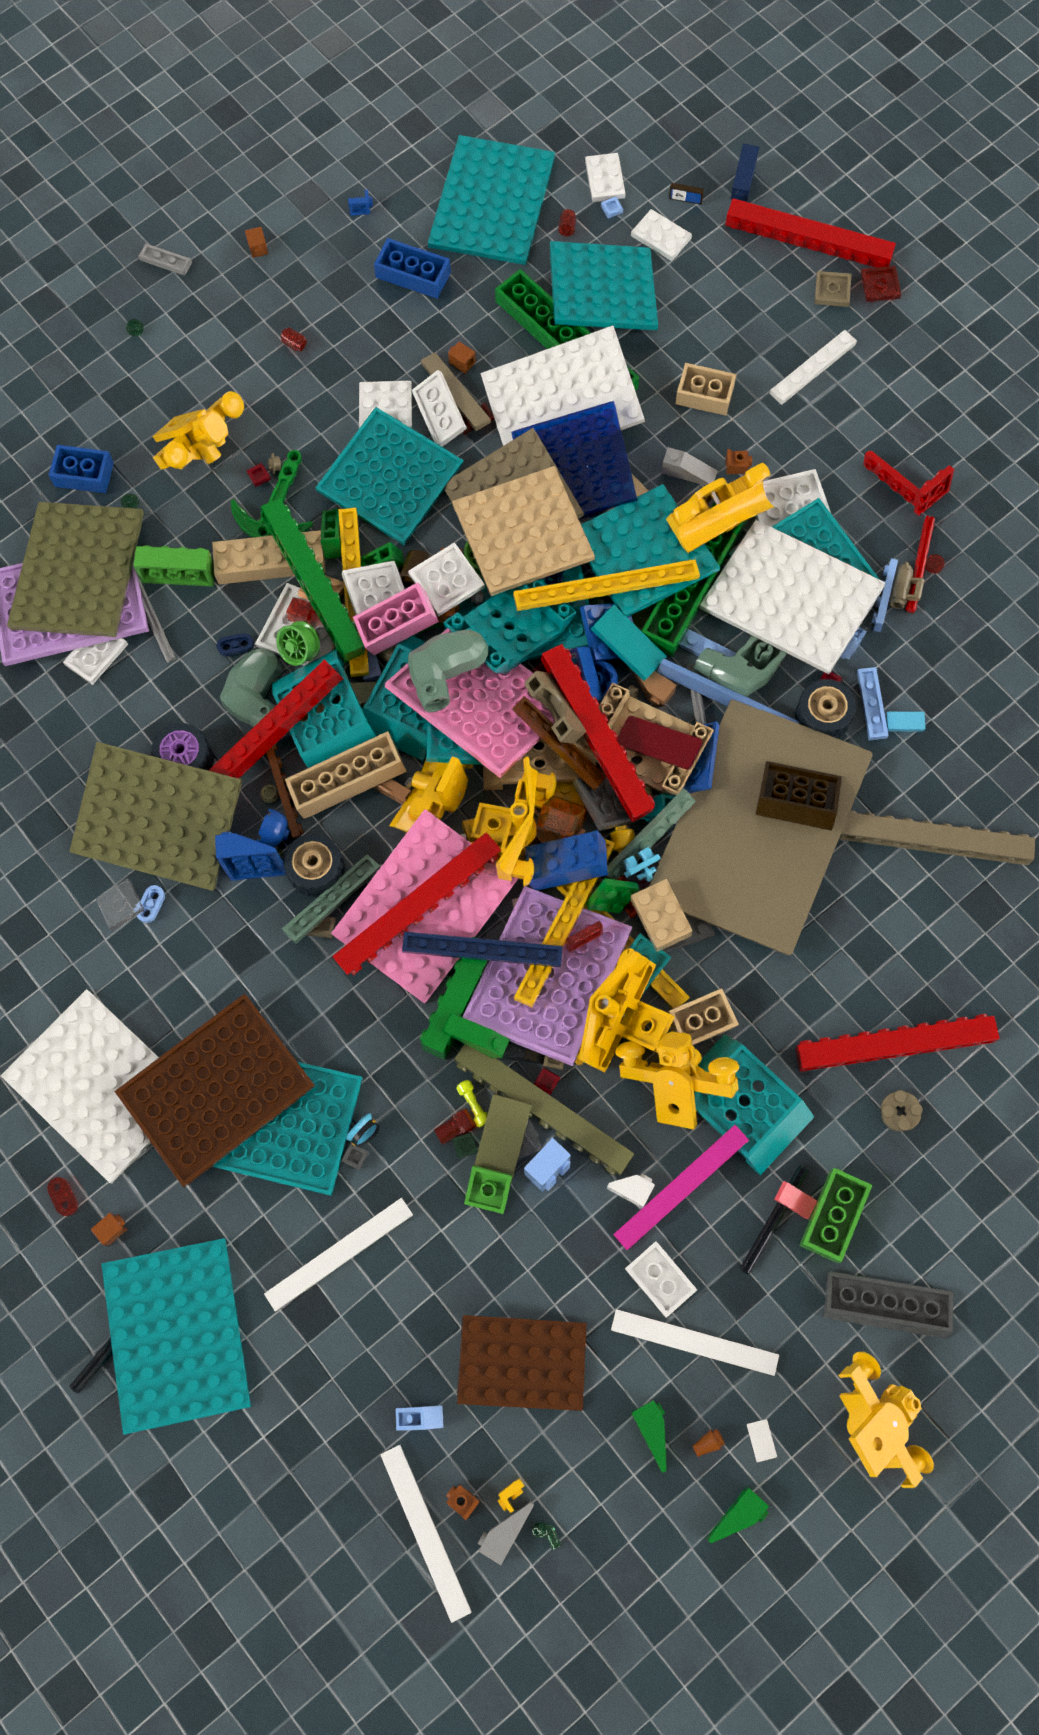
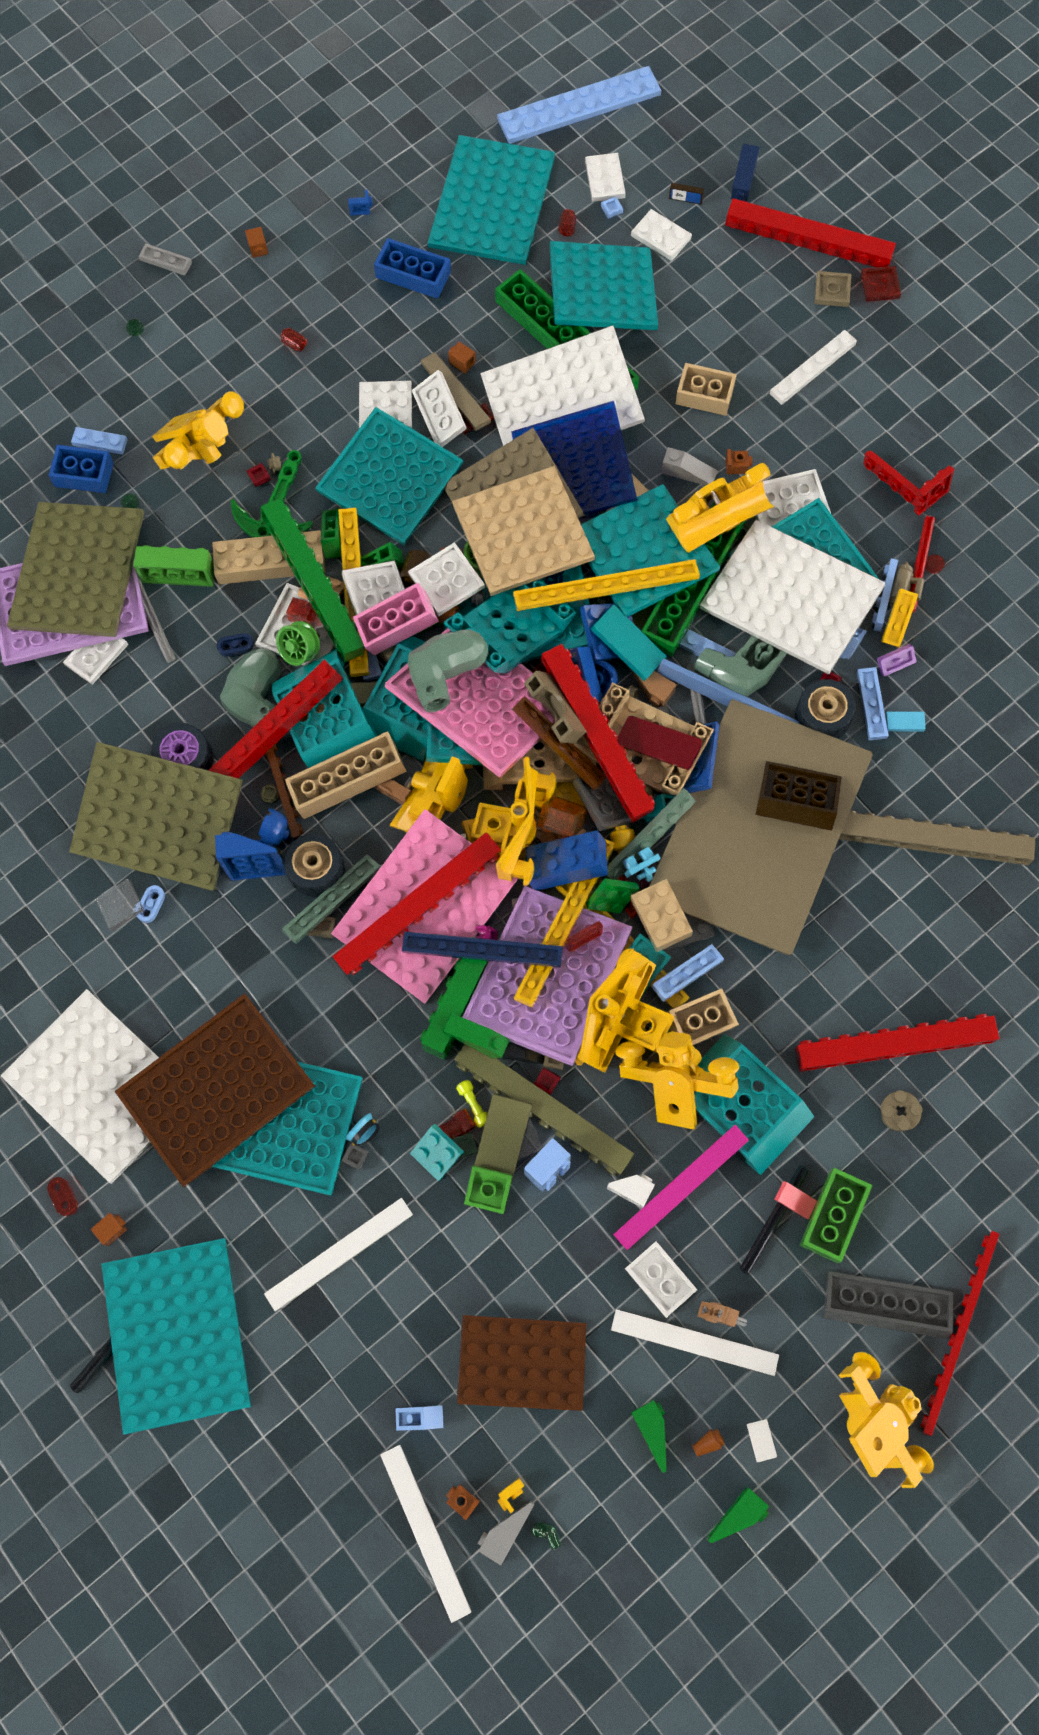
none -> light blue plate [71,427,128,455]
none -> teal plate [410,1124,464,1181]
none -> dark pink plate [475,925,498,940]
none -> light blue plate [497,66,661,144]
none -> light blue plate [651,944,724,1002]
none -> medium nougat piece [697,1301,747,1327]
none -> medium lavender plate [877,644,917,676]
none -> yellow plate [881,589,918,648]
none -> red plate [920,1231,999,1437]

